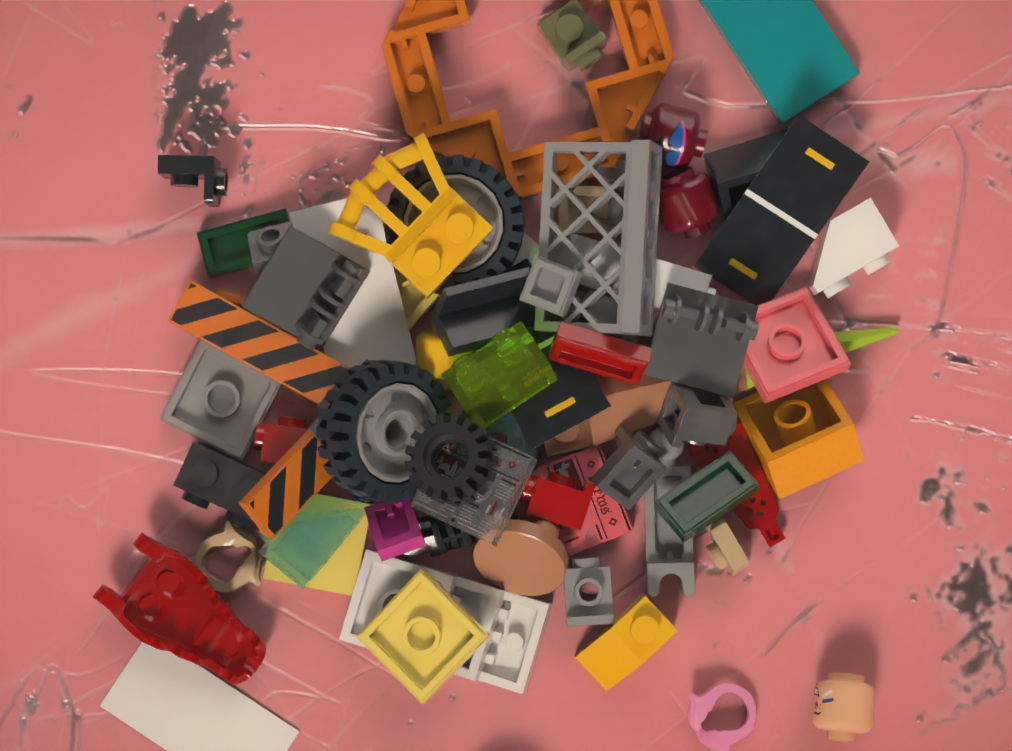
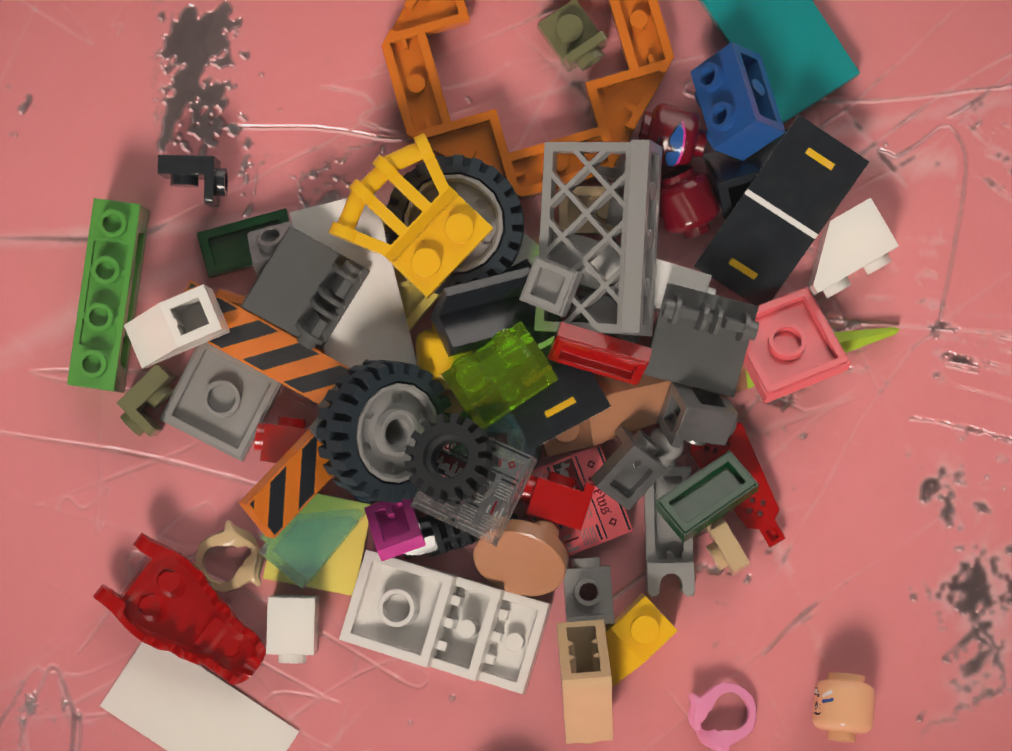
black brick [173,442,266,529] -> none
light yellow tile [356,568,491,704] -> none
light orange slope [732,379,865,499] -> none
none -> bright green brick [67,198,150,393]
none -> olive bracket [117,363,177,437]
none -> white slope [124,284,230,369]
none -> white brick [266,595,319,664]
none -> tan slope [556,619,613,744]
none -> blue brick [690,42,785,161]

